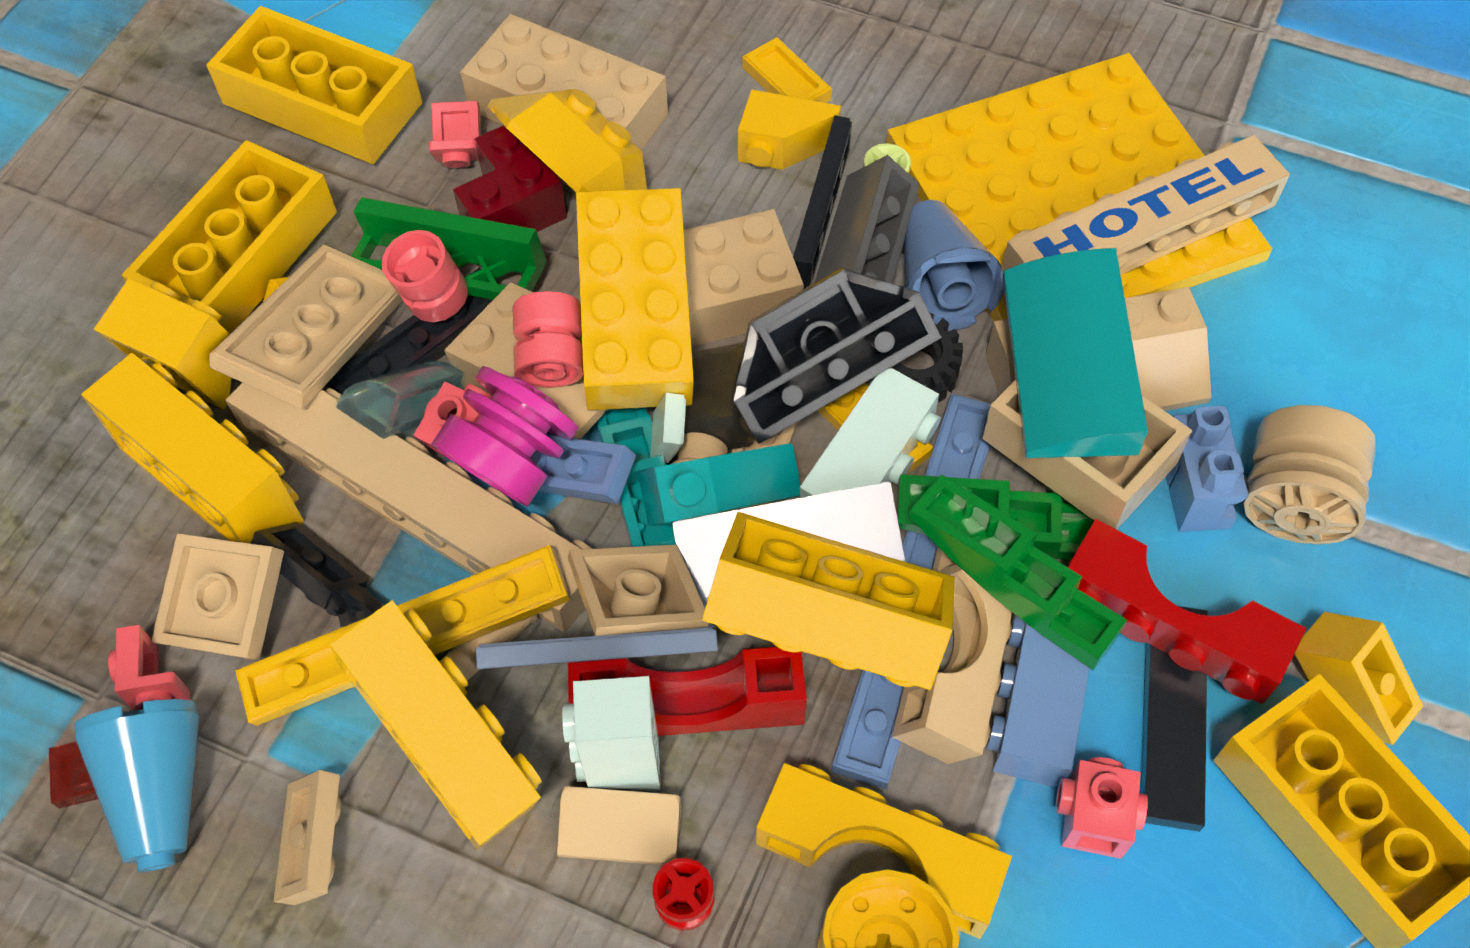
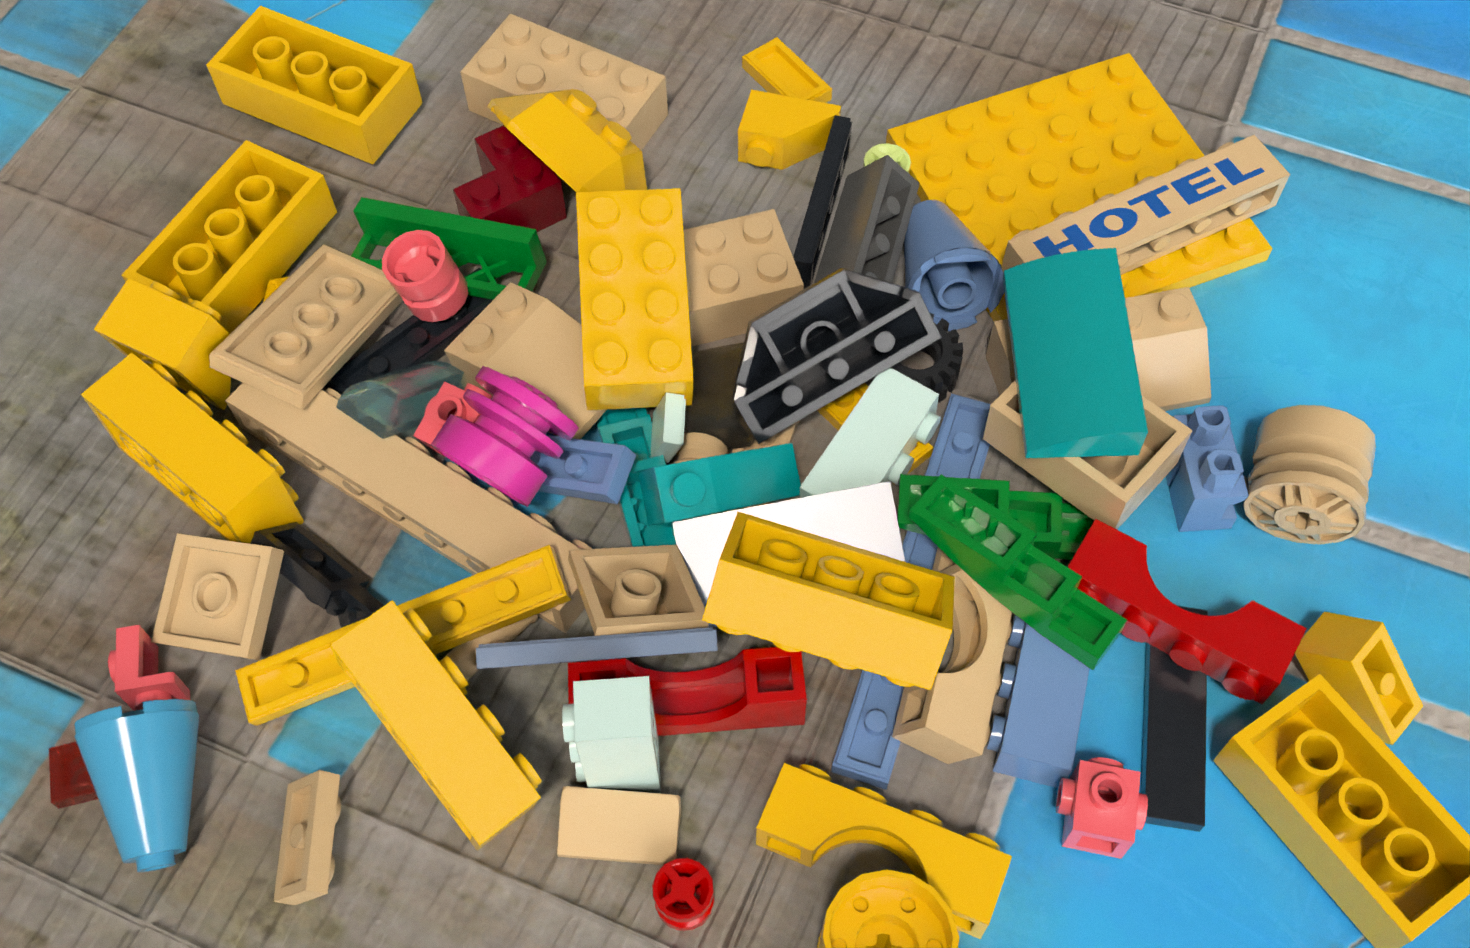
coral bracket [429,101,481,168] -> none
coral wheel [512,291,584,388] -> none

